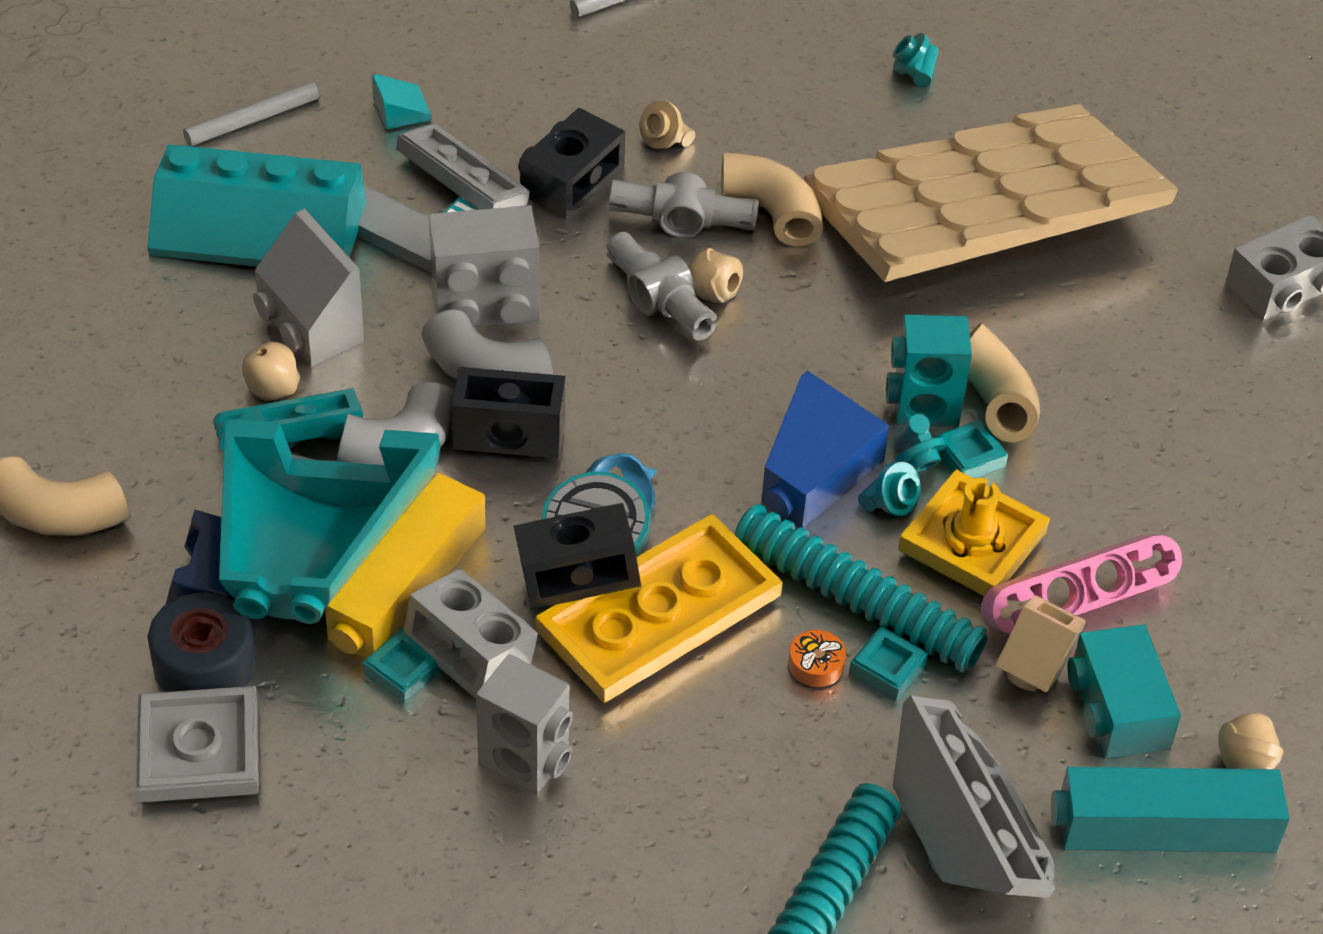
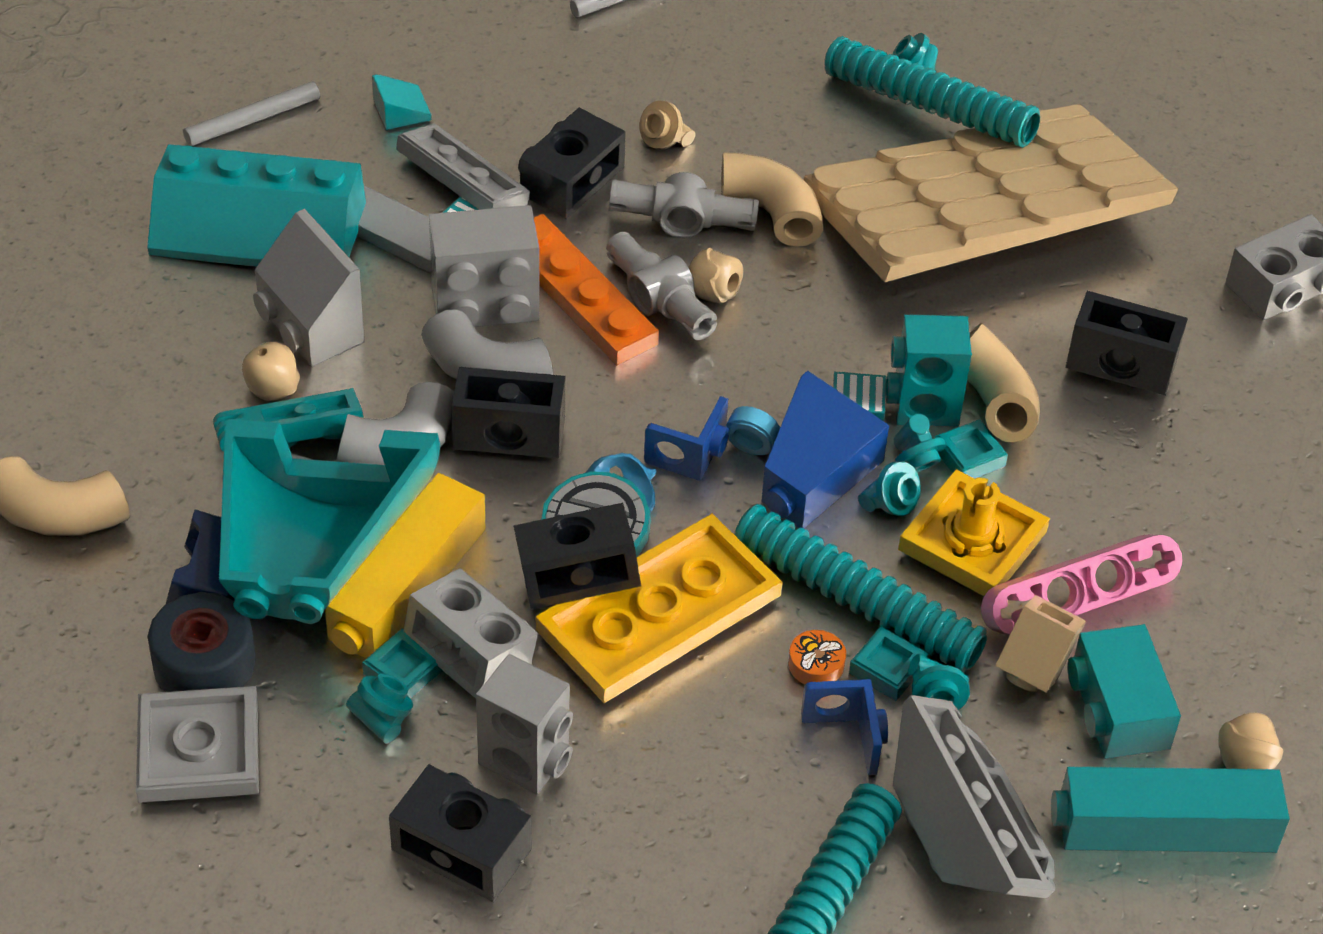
none -> teal plate [346,673,413,744]
none -> black brick [389,764,532,902]
none -> orange plate [534,214,659,366]
none -> blue bracket [644,396,730,481]
none -> medium azure tile [726,406,780,455]
none -> blue bracket [801,679,888,775]
none -> teal piece [825,36,1040,148]
none -> tile [833,371,886,421]
none -> teal plate [908,654,970,710]
none -> black brick [1065,291,1188,396]

